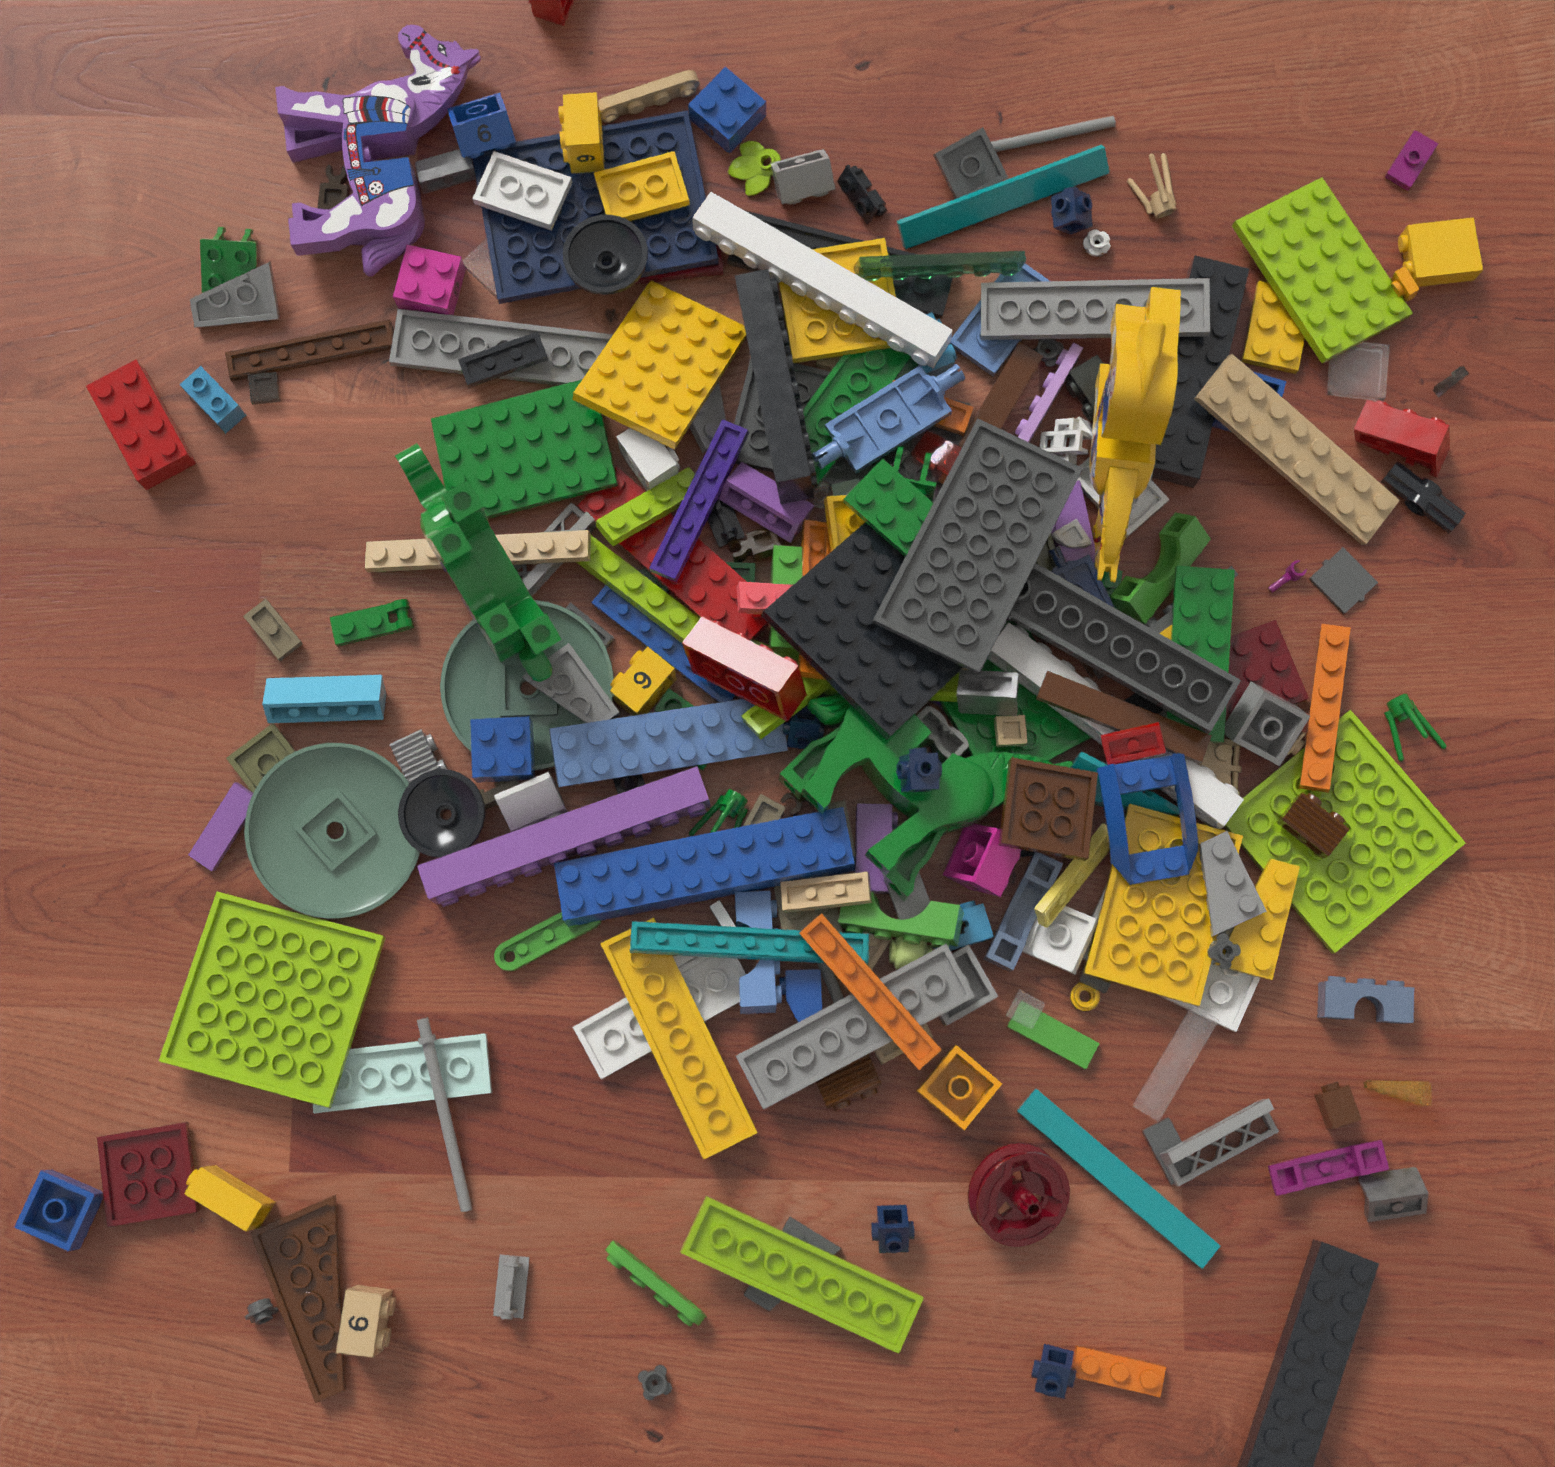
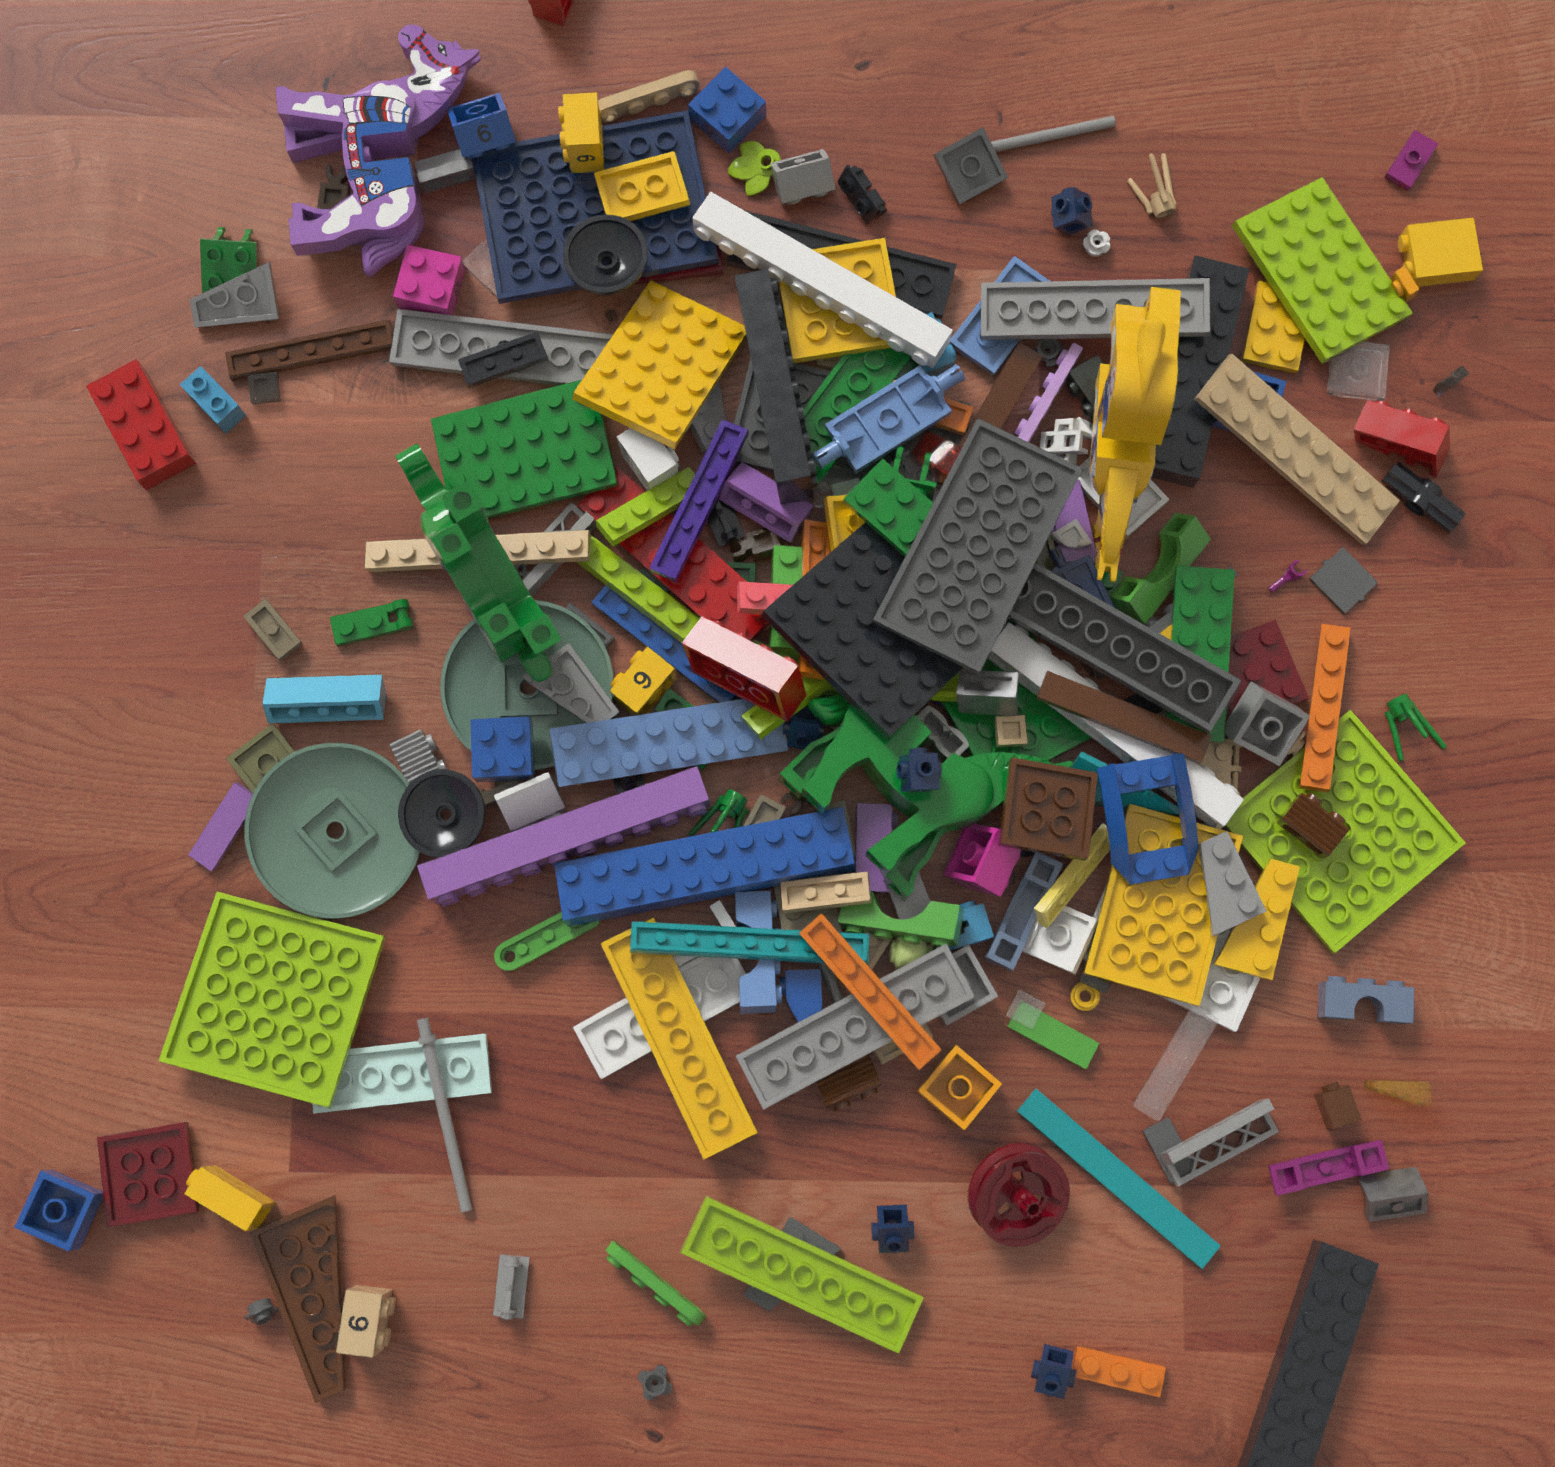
white plate [473,151,572,230] -> none
clear green plate [855,251,1026,281] -> none
teal tile [897,145,1110,249] -> none
red plate [1101,722,1166,765] -> none
dark grey plate [1207,934,1241,969] -> none

